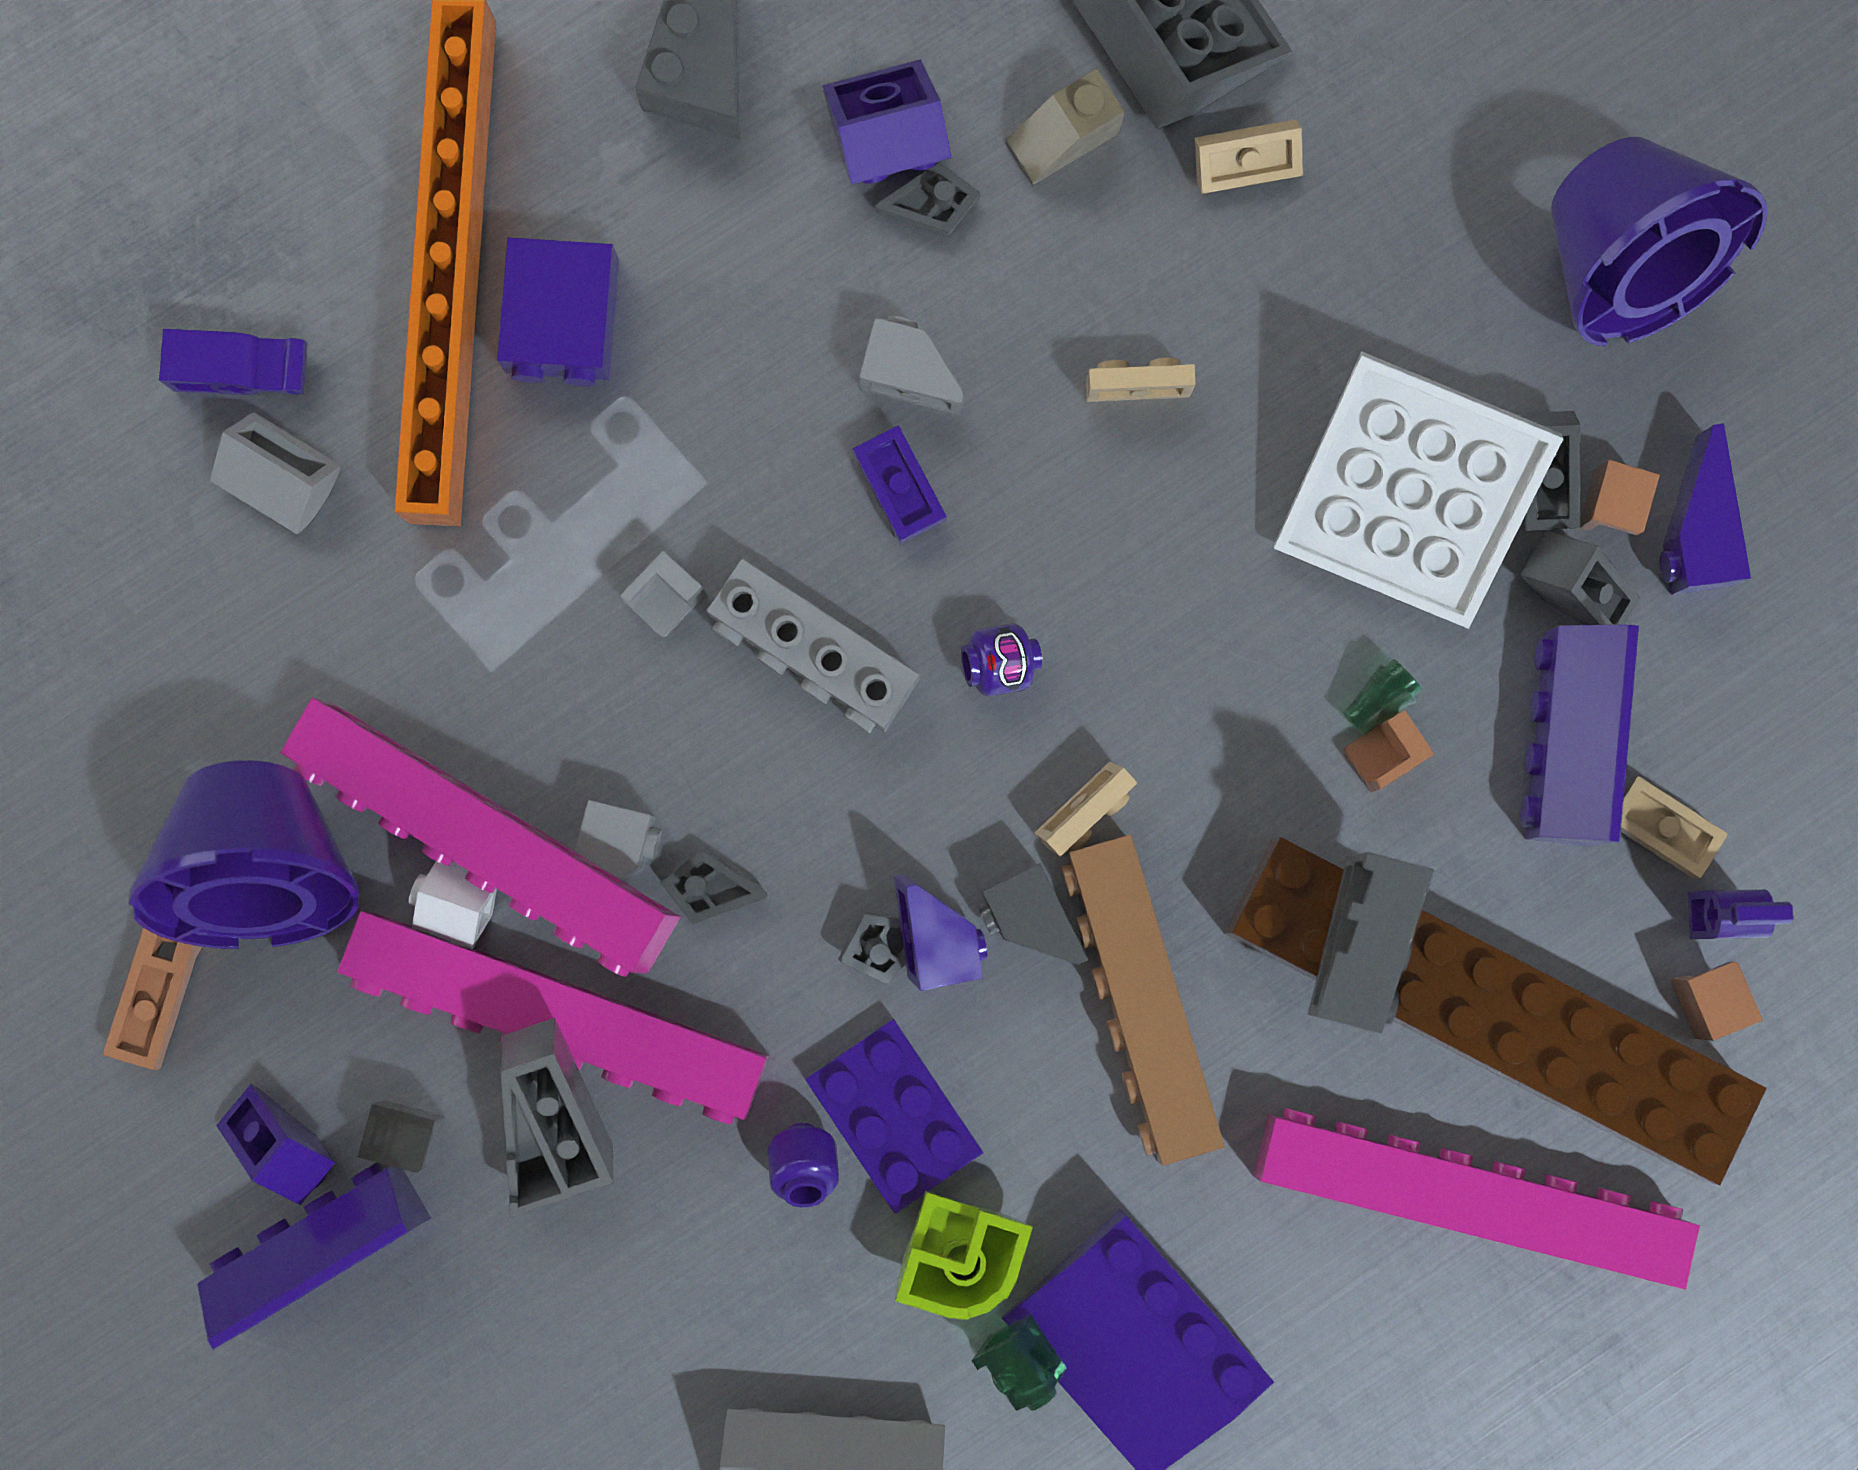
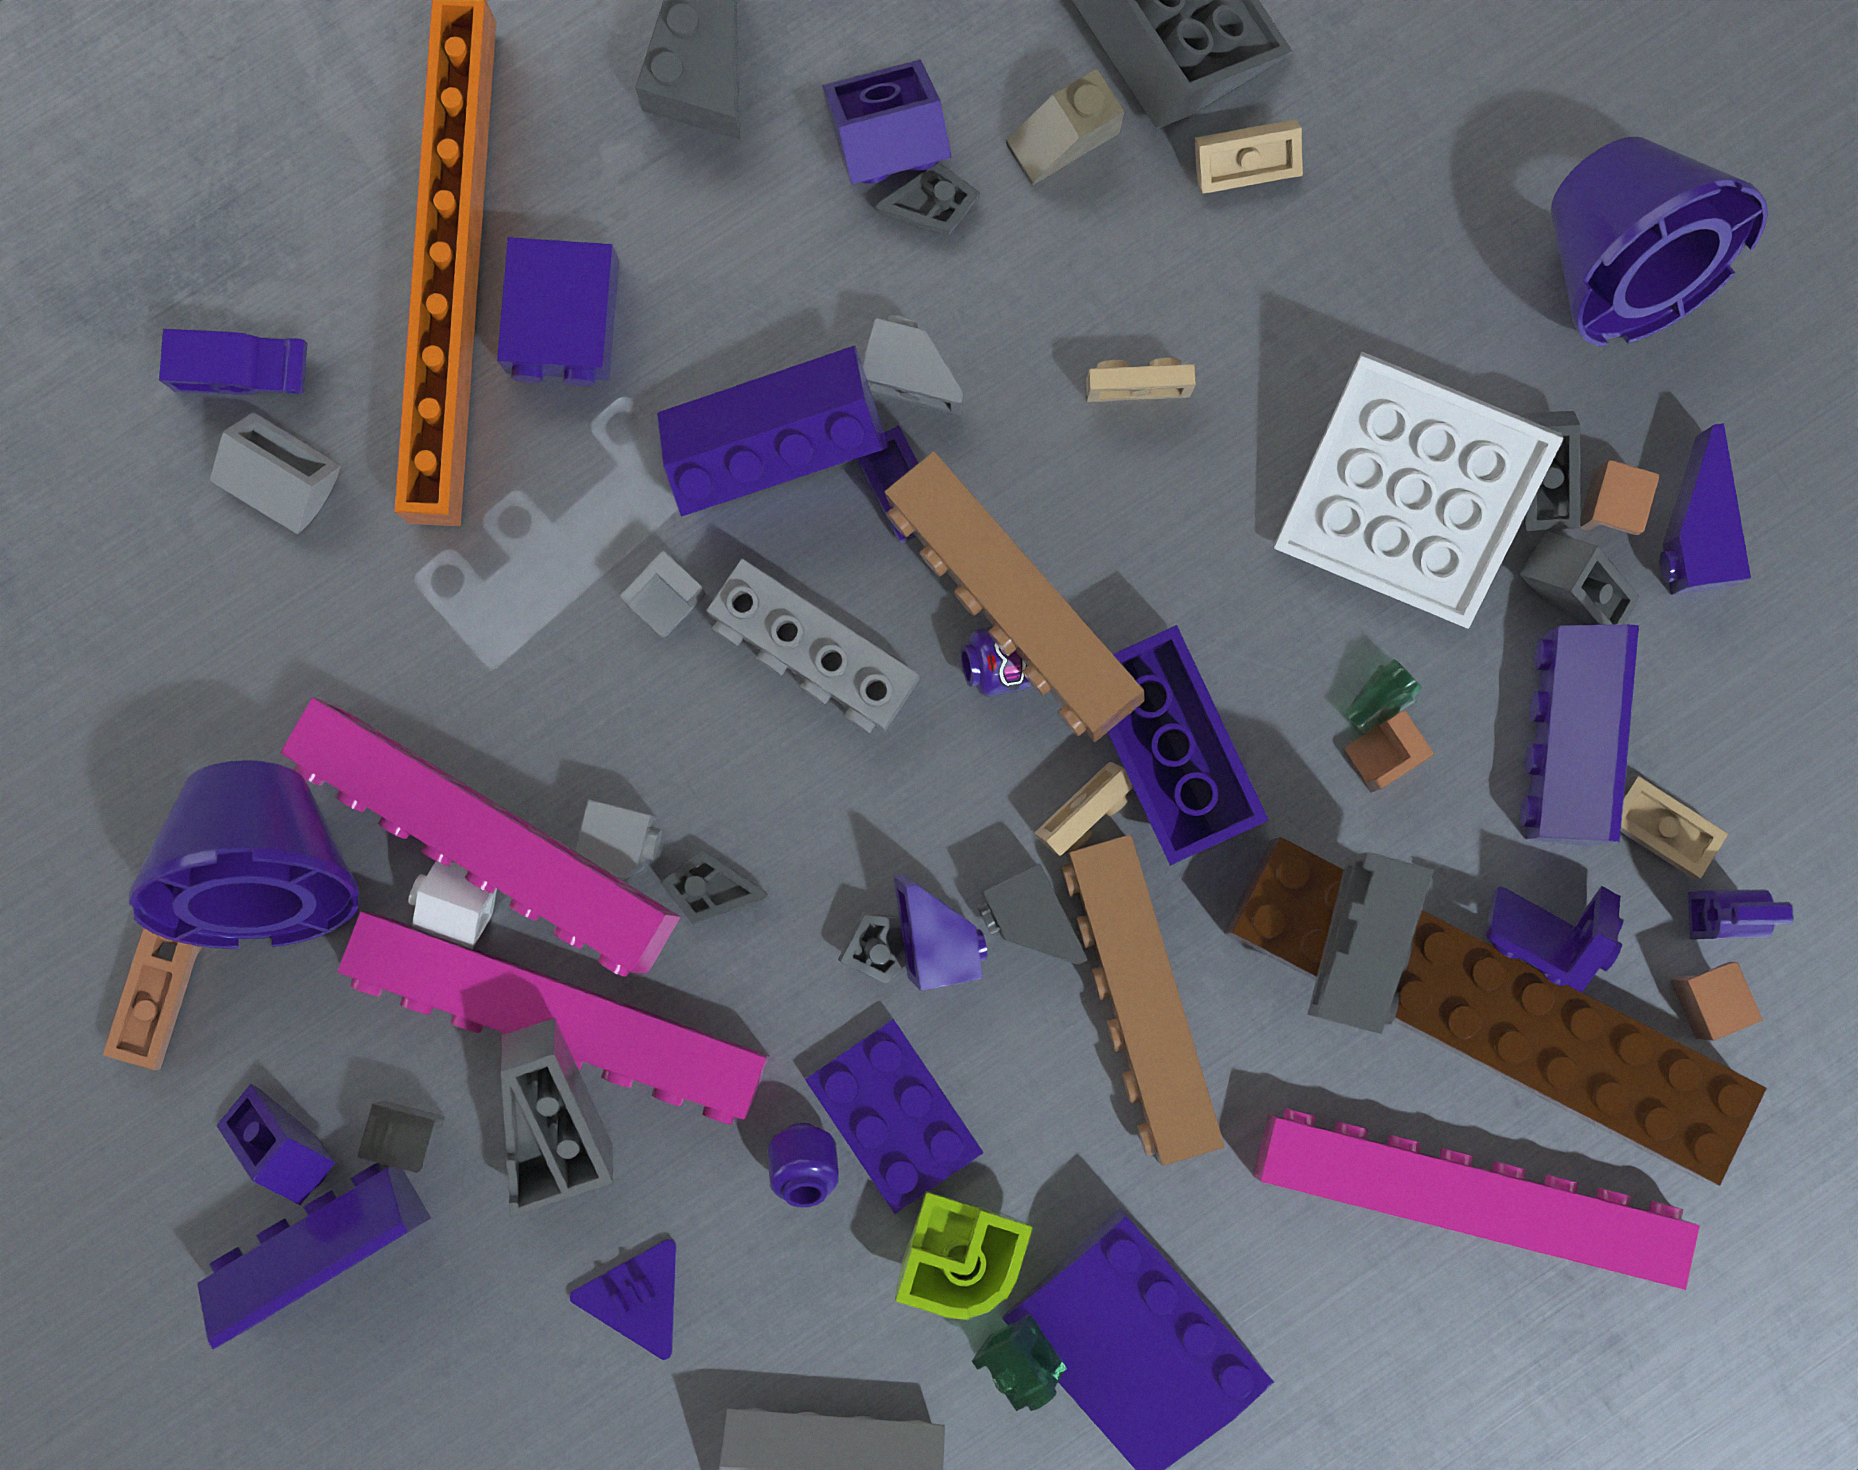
none -> dark purple piece [570,1239,677,1360]
none -> dark purple slope [657,345,889,517]
none -> medium nougat brick [884,451,1144,743]
none -> dark purple slope [1108,625,1269,866]
none -> dark purple bracket [1485,886,1624,993]

